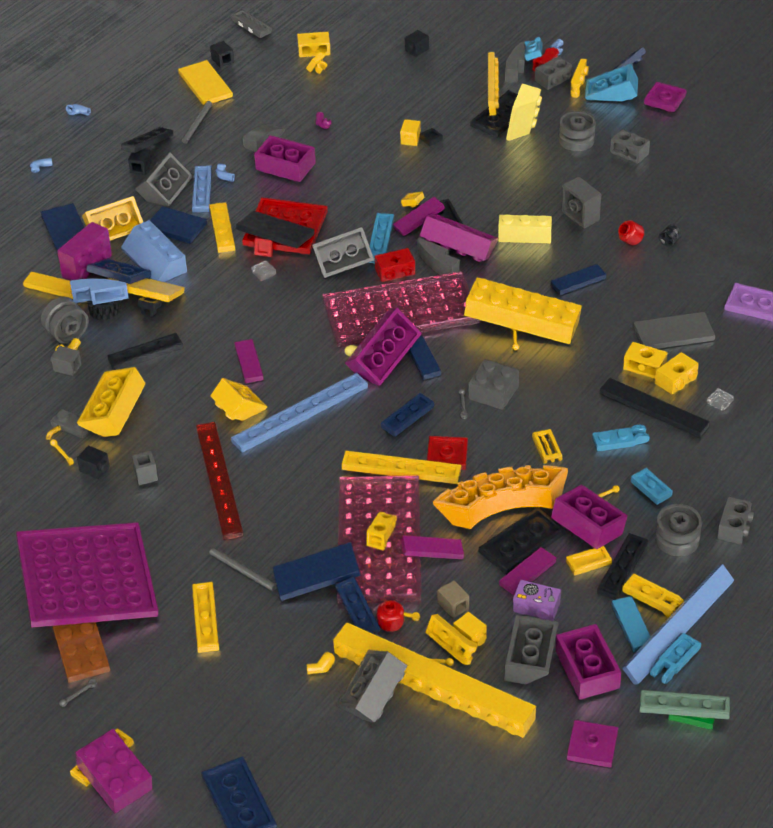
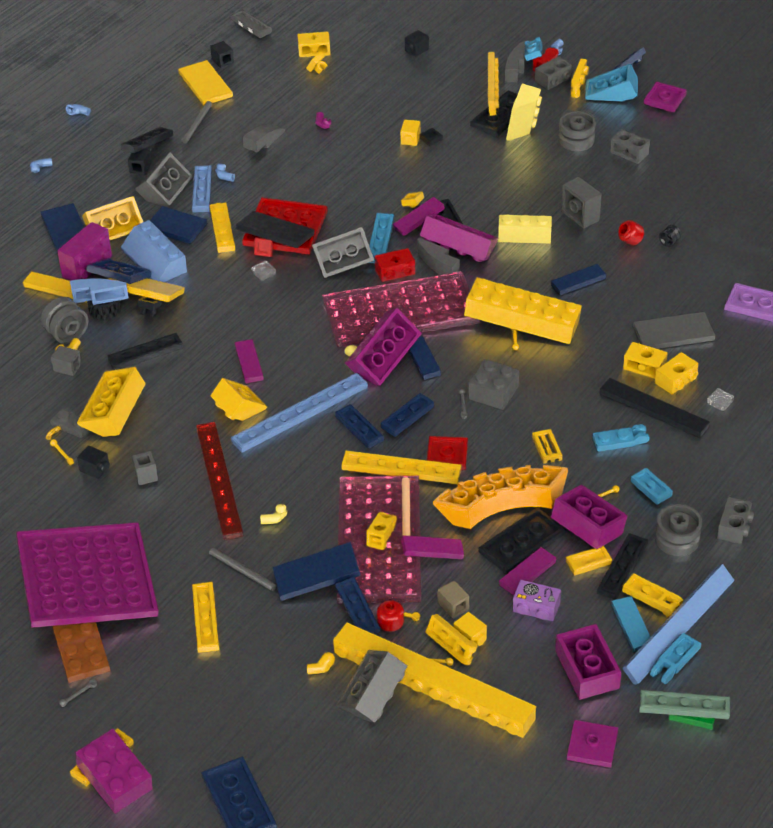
magenta brick [254,135,316,182] -> none
dark grey slope [504,615,558,684] -> none
none -> light yellow arm [260,504,288,525]
none -> dark blue tile [335,404,384,449]
none -> light nougat bar [402,477,410,536]

